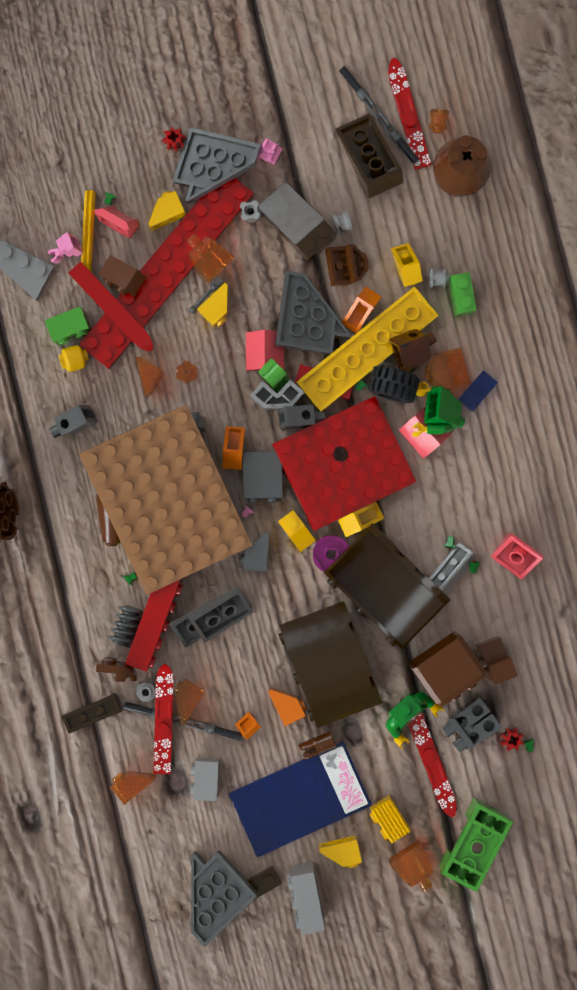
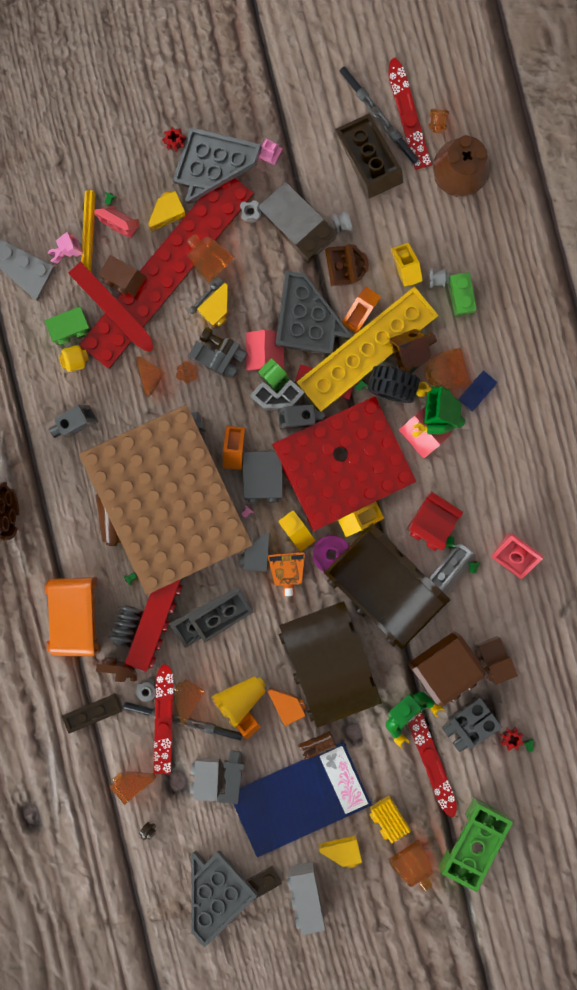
none -> orange windscreen [45,577,99,656]
none -> dark brown plate [139,822,156,841]
none -> dark grey hips [188,327,248,378]
none -> yellow cone [212,676,266,728]
none -> dark grey hips [218,750,245,804]
none -> orange torso [268,552,305,596]
none -> red piece [406,491,463,552]

